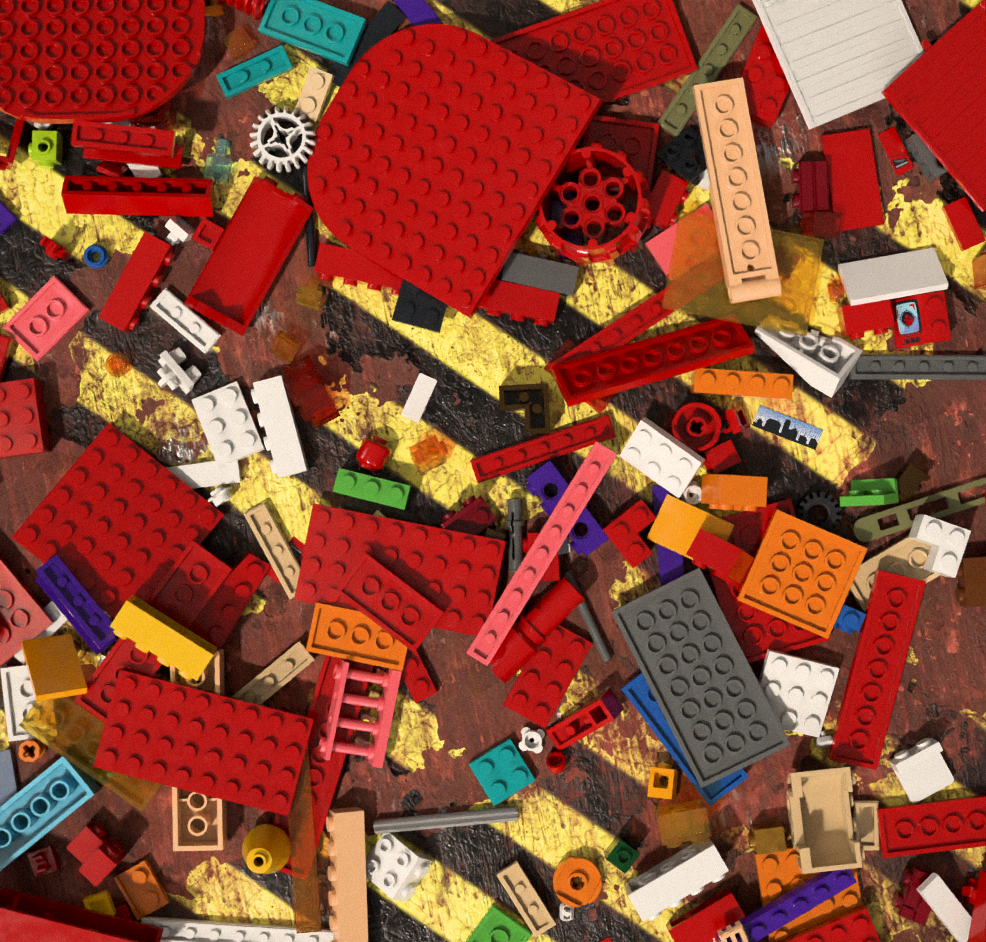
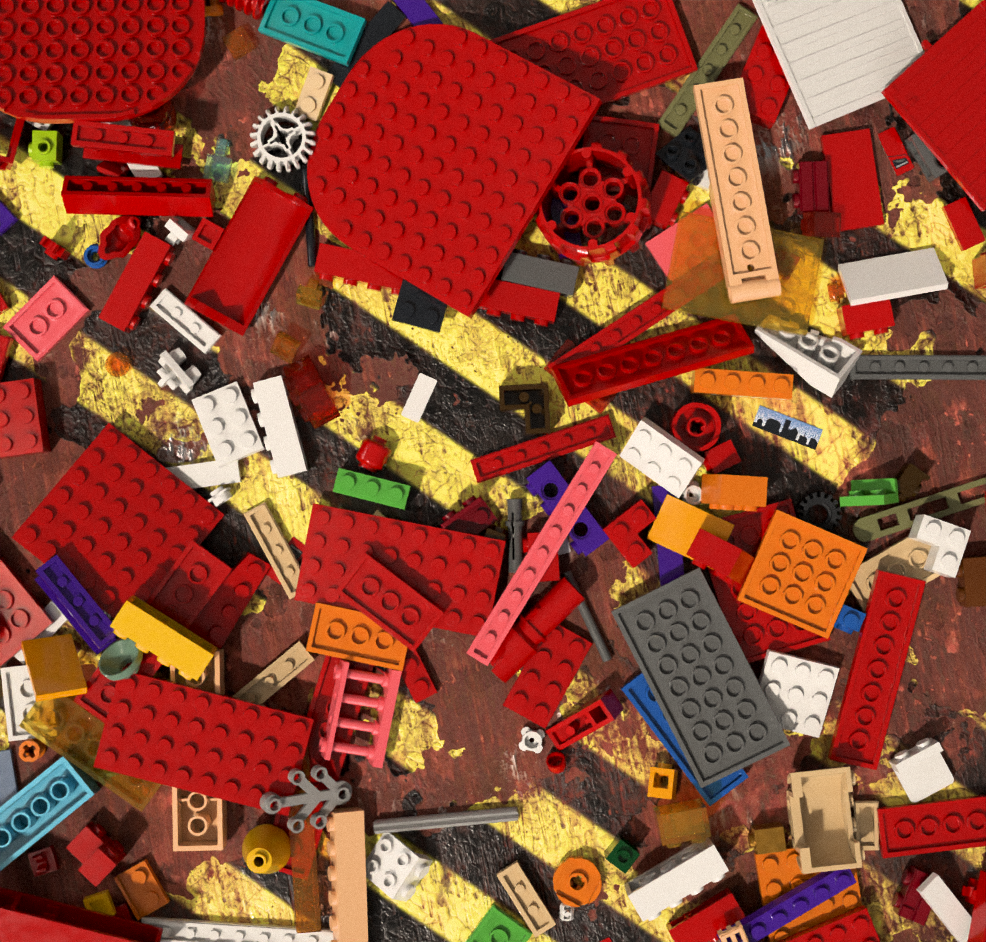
teal plate [216,45,293,100] -> none
clear orange brick [409,435,449,476] -> none
teal plate [468,738,536,806] -> none
red tile [720,405,750,434] -> none
white rock [816,731,833,748] -> none
red slope [890,291,952,349] -> none
none -> red arm [97,216,141,260]
none -> sand green piece [99,638,143,681]
none -> light grey plant [259,765,352,833]

